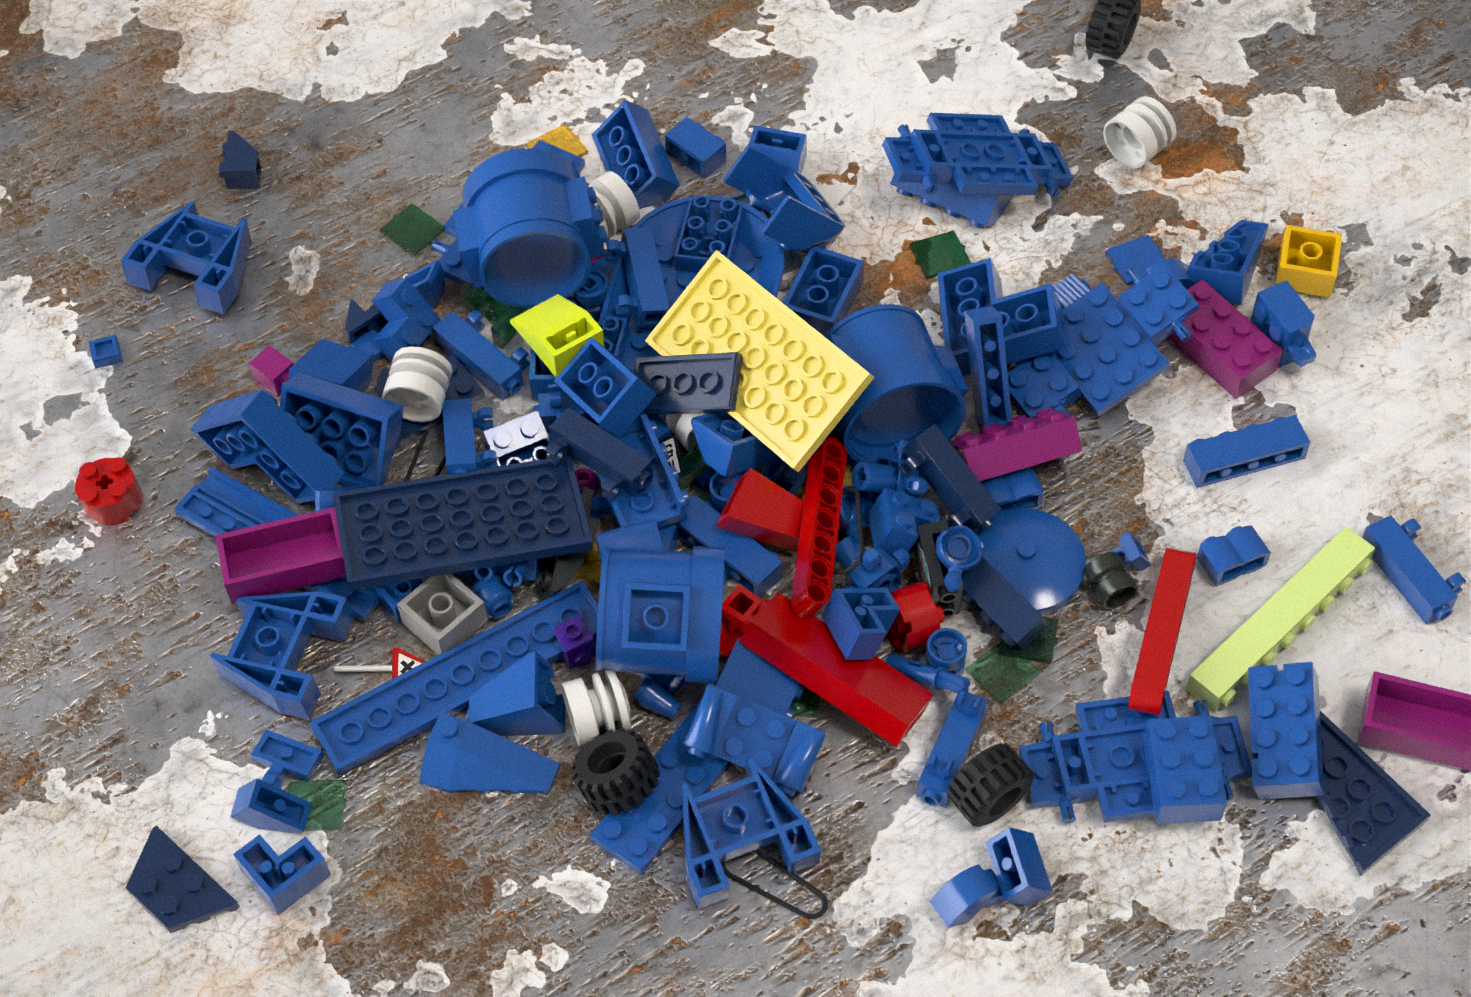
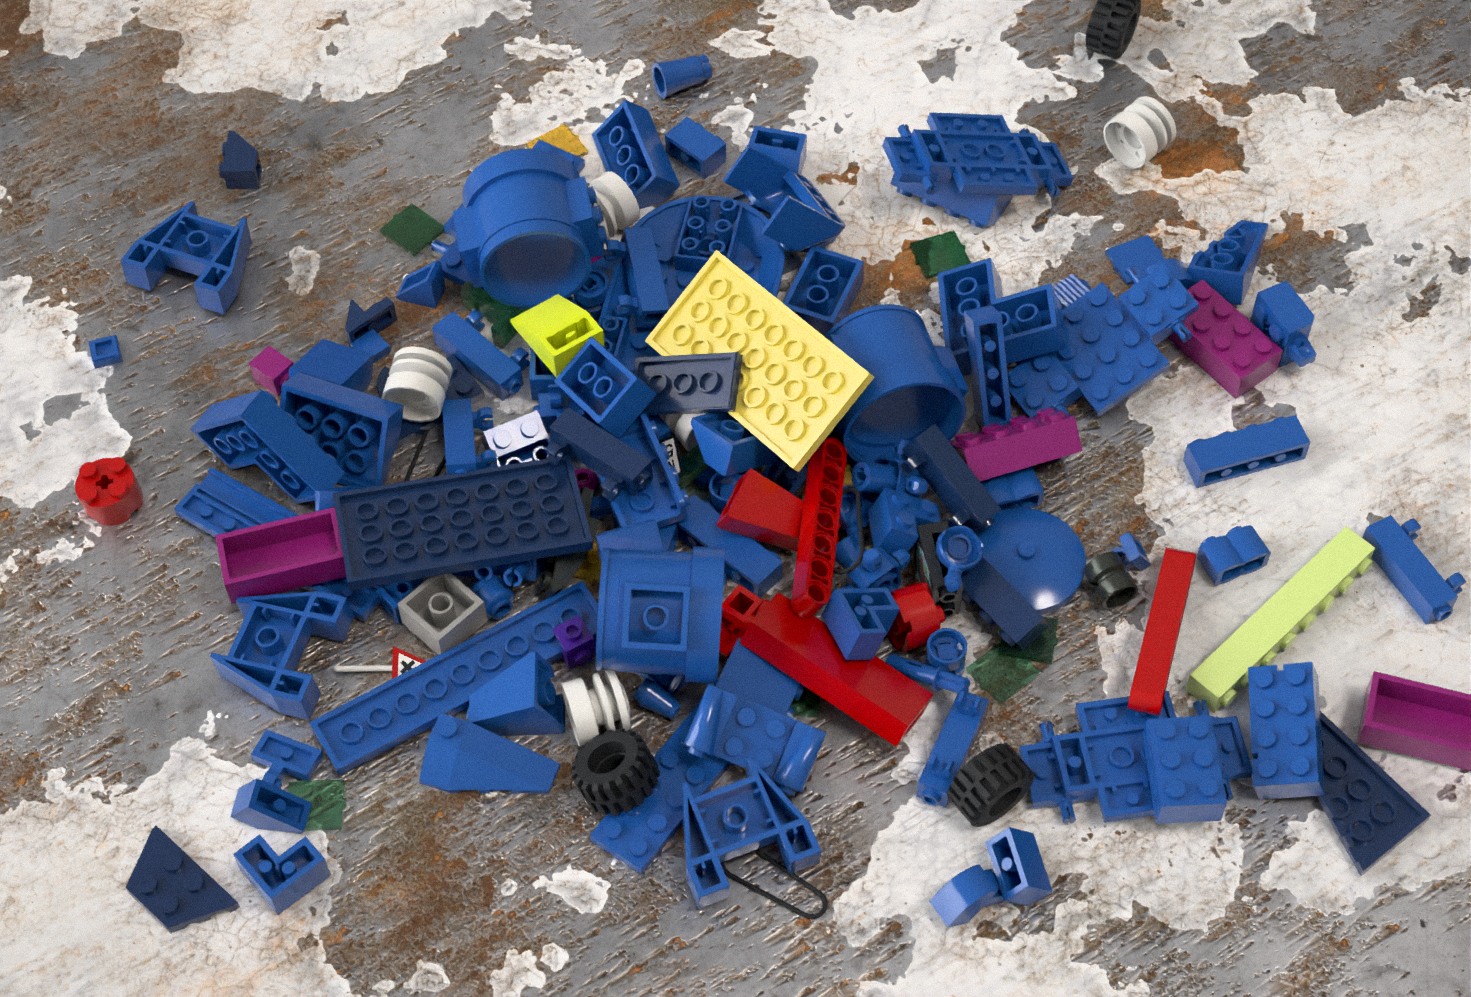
blue brick [371,277,441,361] -> none
yellow brick [1275,225,1342,298] -> none
none -> blue plant [652,54,712,98]

